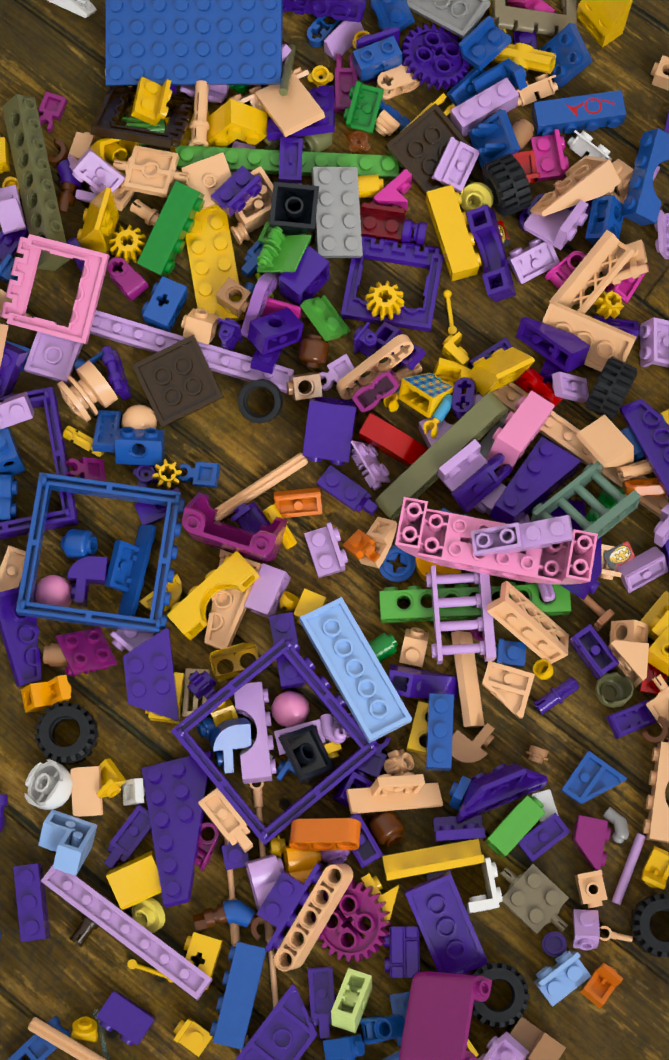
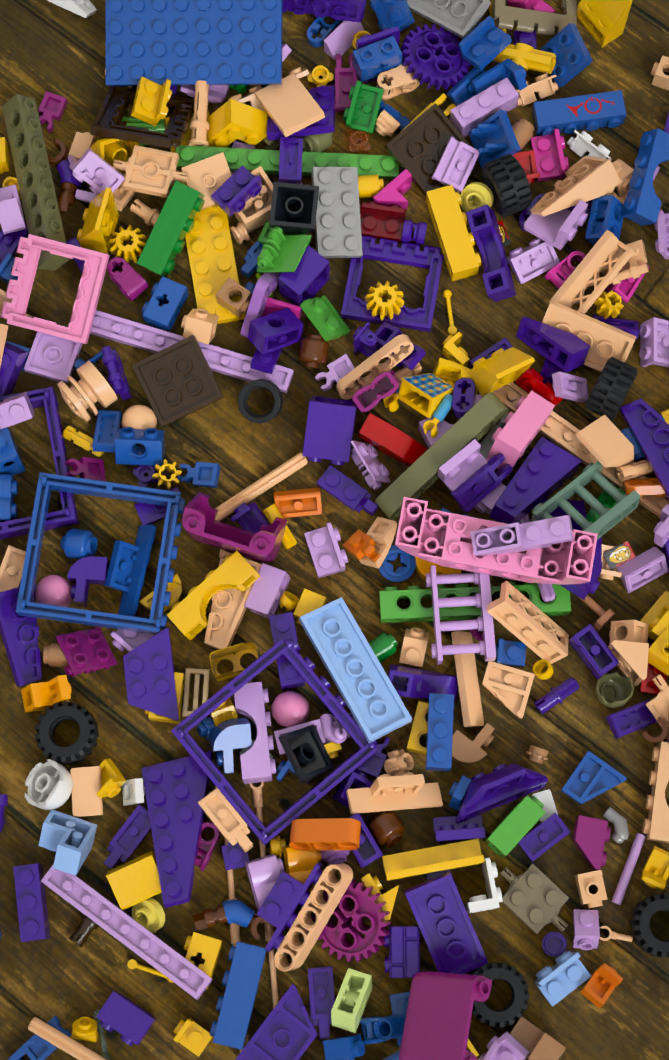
dark purple gear [187,670,217,700] -> none
dark purple hinge [218,318,243,351] -> none
olive bar [279,44,296,96] -> none
medium nougat brick [286,372,323,400] -> none

